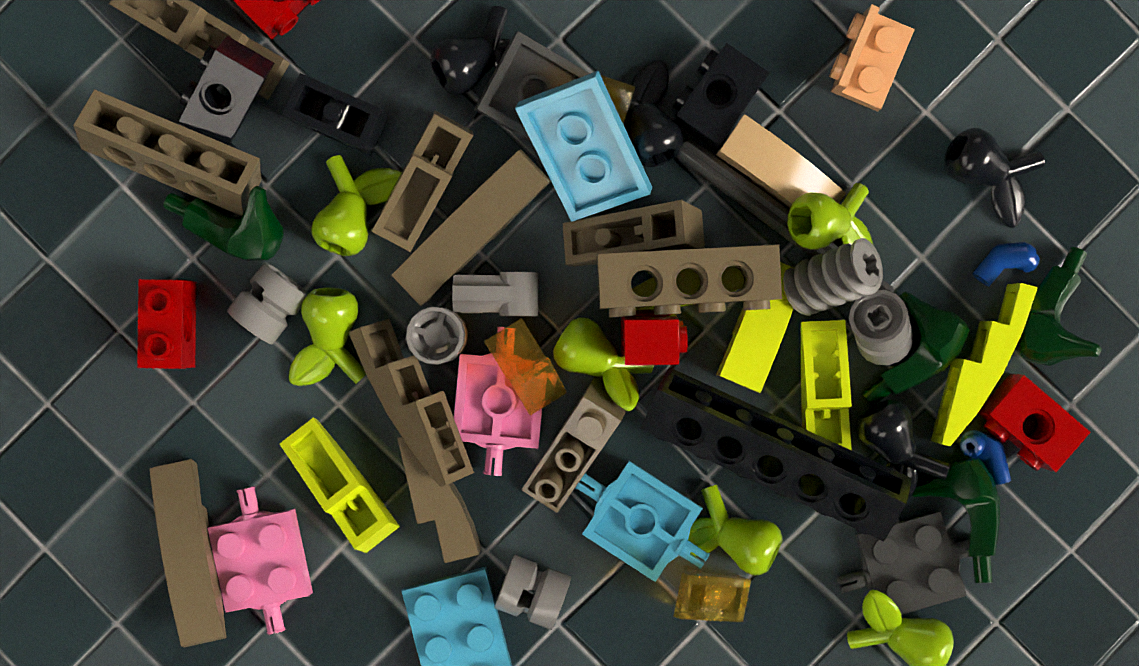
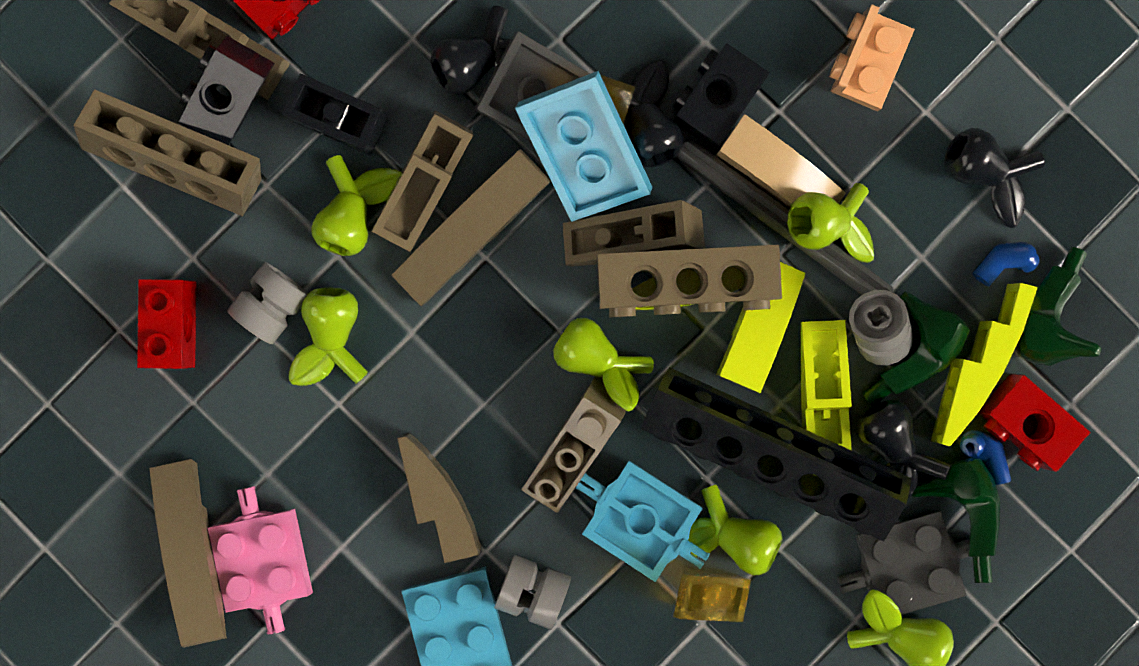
dark green animal [163,186,284,261] -> none
neon yellow slope [280,417,400,553] -> none
dark tan slope [349,319,474,487] -> none
light grey wheel [406,307,468,365] -> none
light grey piece [452,272,539,316] -> none
bright pink plate [454,327,547,476] -> none
clear yellow slope [483,318,567,416] -> none
red brick [621,310,688,365] -> none
light grey piece [783,238,883,316] -> none

